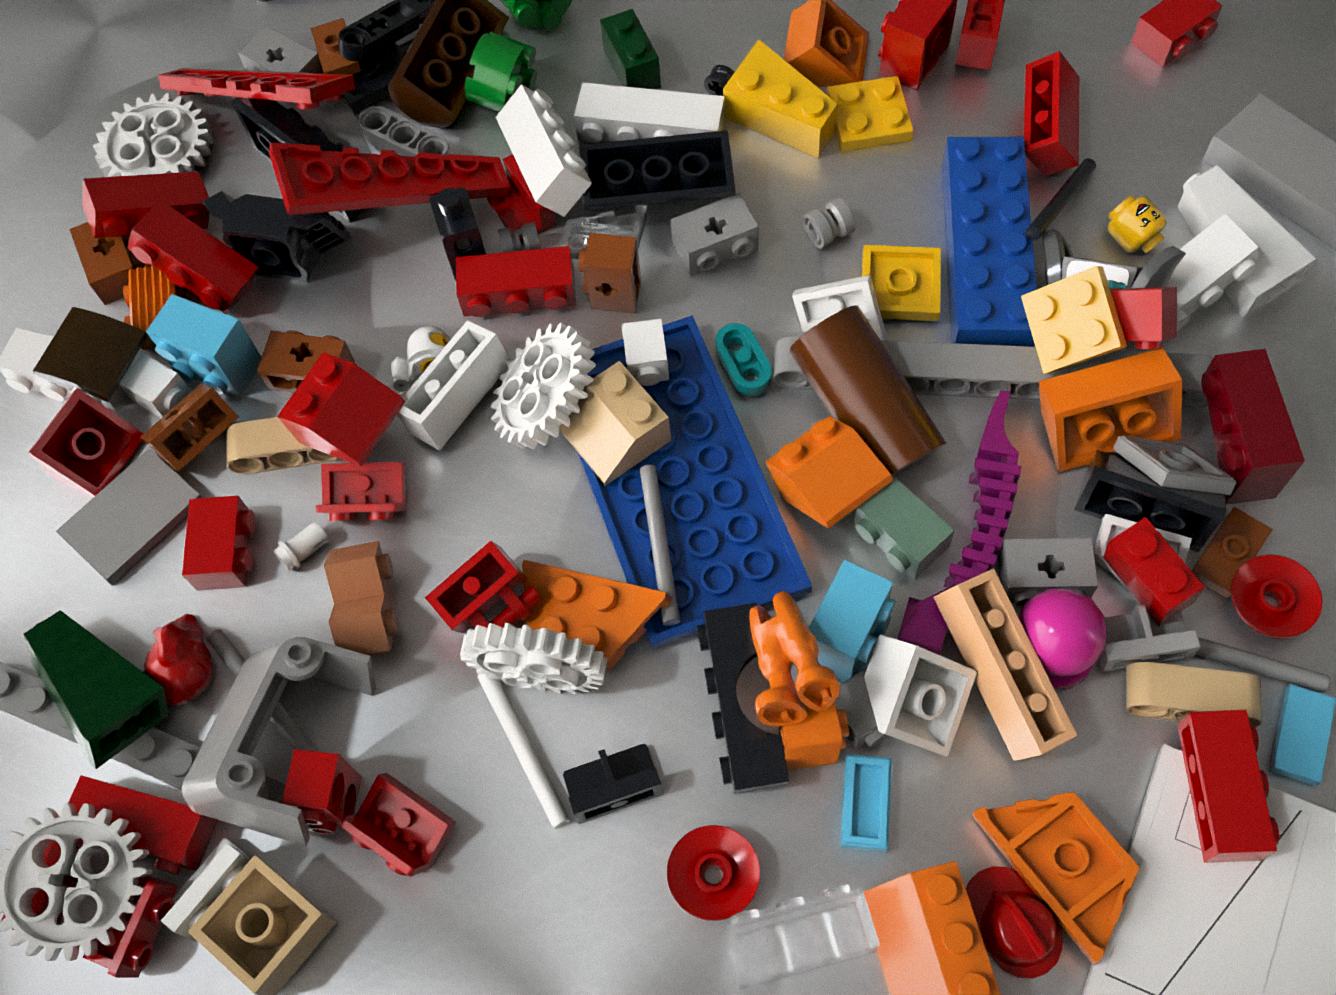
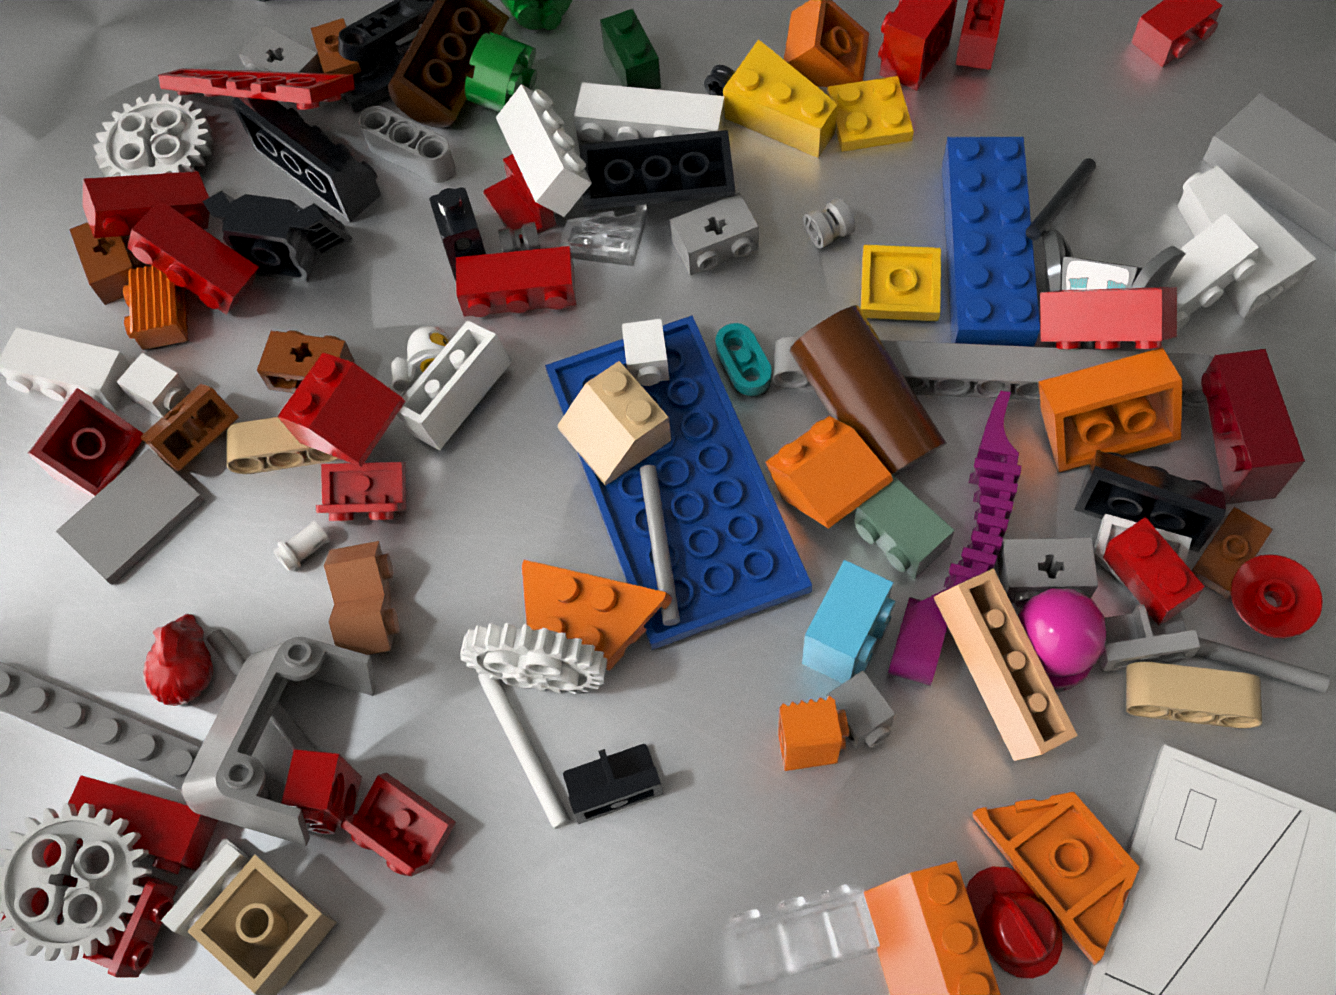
dark green slope [23,610,169,769] -> none
dark brown slope [33,307,146,402] -> none
medium azure brick [146,294,261,397] -> none
red brick [182,495,256,591] -> none
red wing [269,143,510,216] -> none
red brick [425,541,543,633] -> none
white gear [491,323,596,450] -> none
dark orange brick [578,233,642,313] -> none
red dish [667,825,760,921] -> none
black arch [696,603,789,794] -> none
orange piece [749,591,841,726] -> none
white wing [792,275,888,340] -> none
medium azure tile [841,754,892,852] -> none
white slope [864,634,977,757] -> none
yellow plate [1021,266,1127,374] -> none
red brick [1024,51,1080,177] -> none
yellow head [1107,195,1167,253] -> none
light grey tile [1113,435,1236,495] -> none
red brick [1177,709,1280,863] -> none
medium azure tile [1269,684,1336,786] -> none

